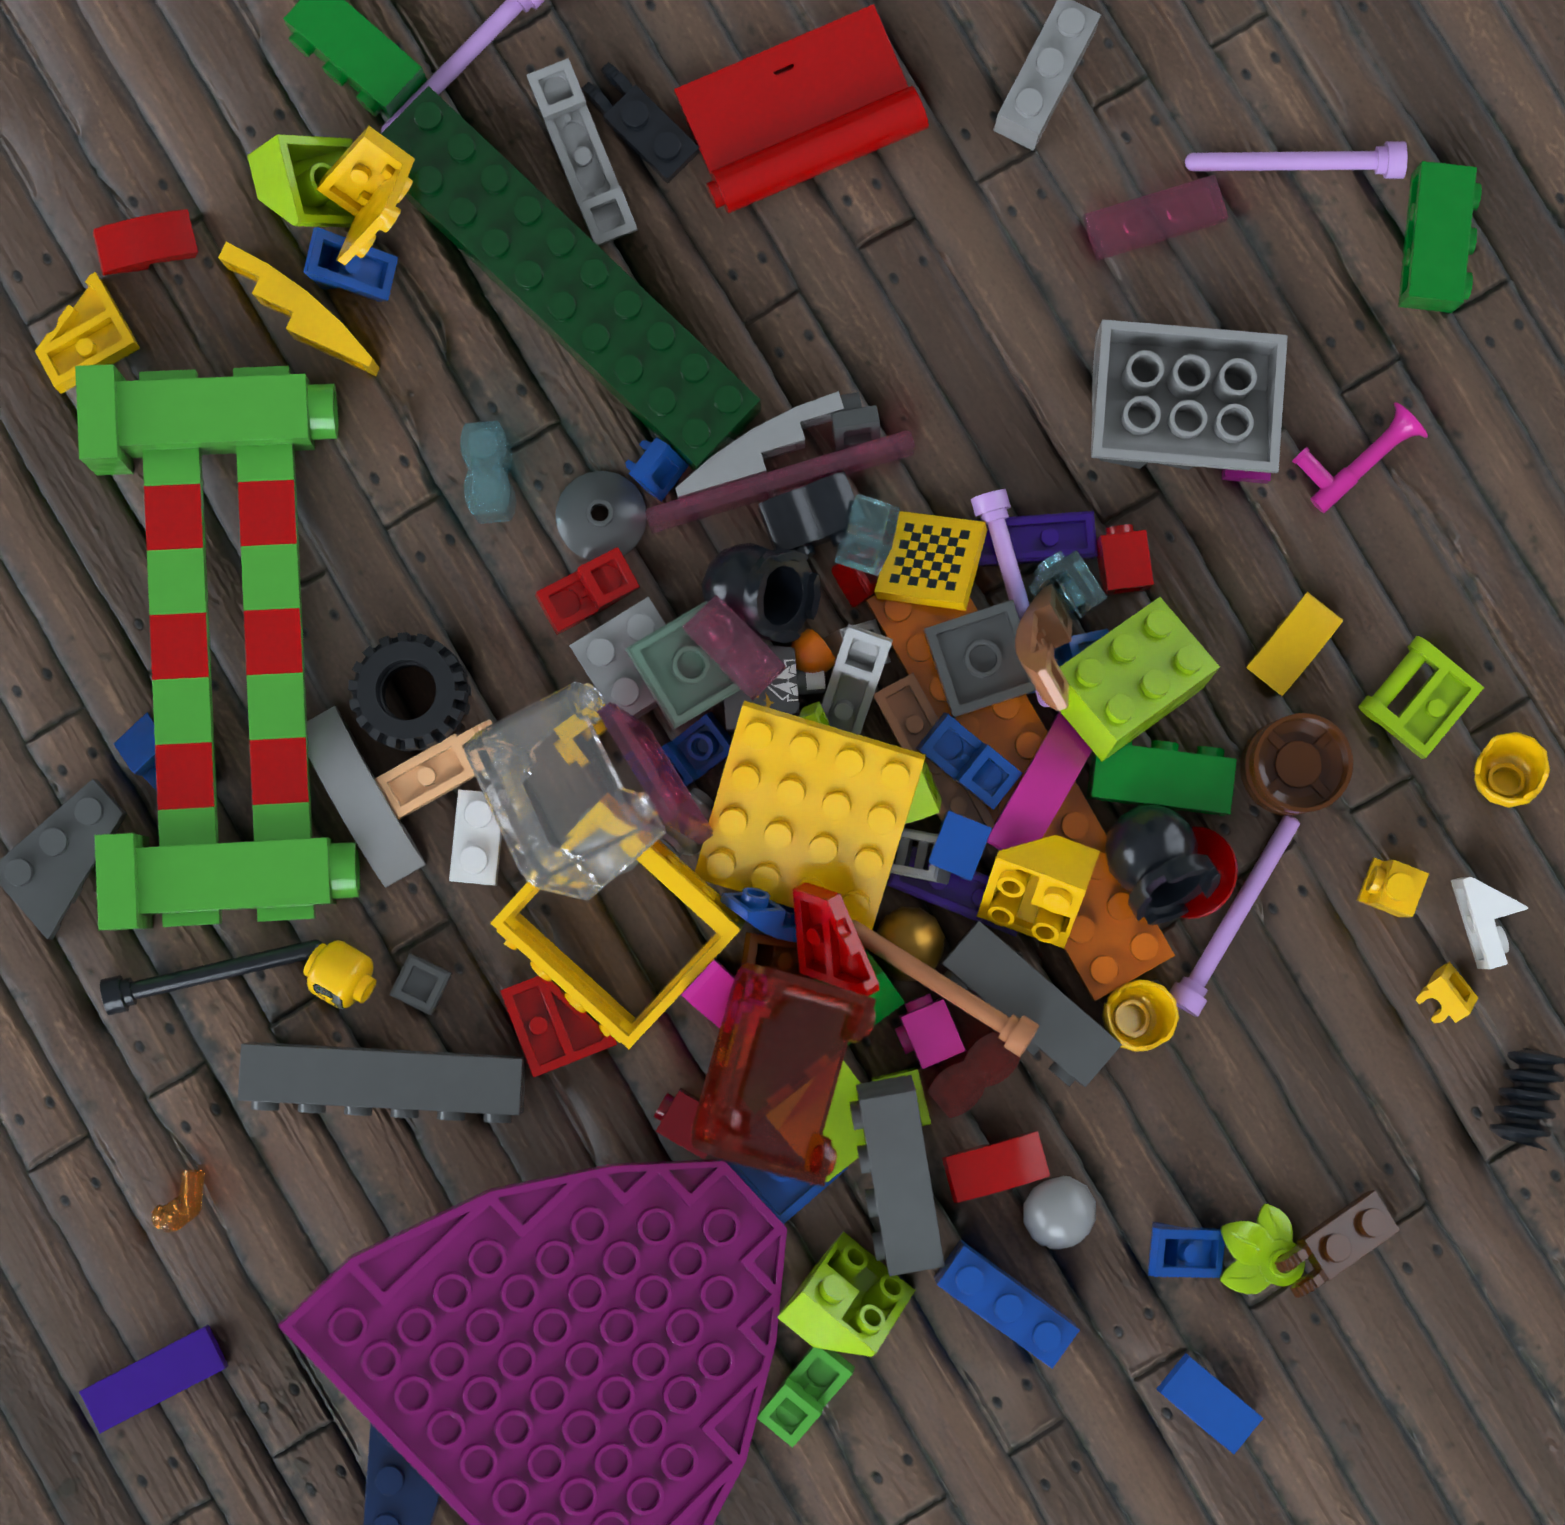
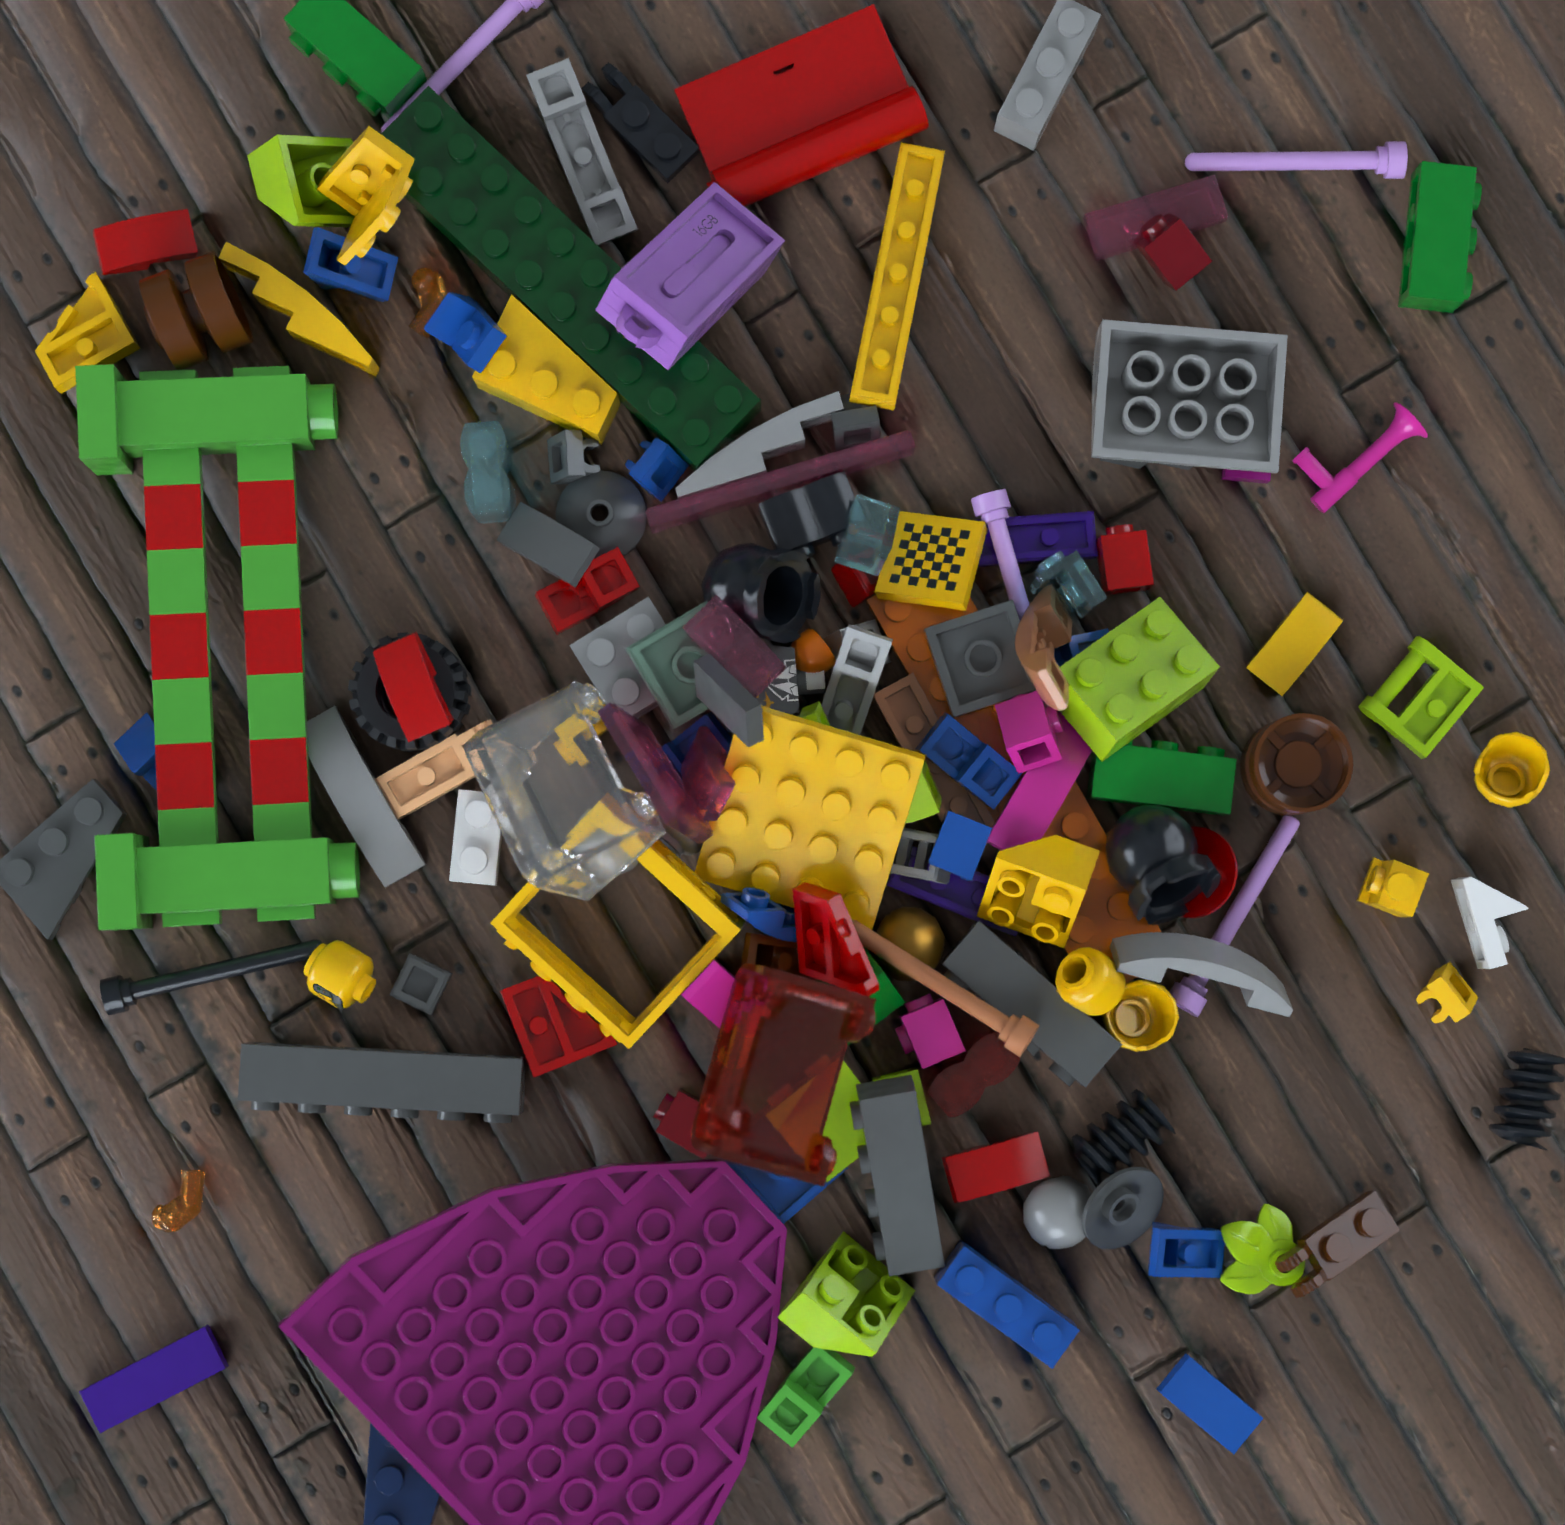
none -> reddish brown wheel [139,251,253,370]
none -> red slope [373,632,454,742]
none -> clear orange arm [409,267,447,339]
none -> blue slope [424,292,507,373]
none -> yellow wedge [472,294,621,445]
none -> dark grey slope [496,501,600,587]
none -> dark grey tile [547,430,600,484]
none -> medium lavender piece [595,182,785,370]
none -> clear pink slope [681,726,736,821]
none -> dark grey tile [693,654,764,748]
none -> yellow tile [849,142,945,411]
none -> dark pink brick [995,690,1064,774]
none -> yellow head [1055,947,1126,1016]
none -> black piece [1072,1089,1176,1186]
none -> dark grey dish [1082,1167,1164,1249]
none -> light grey slope [1110,932,1293,1017]
none -> dark red brick [1133,212,1212,291]

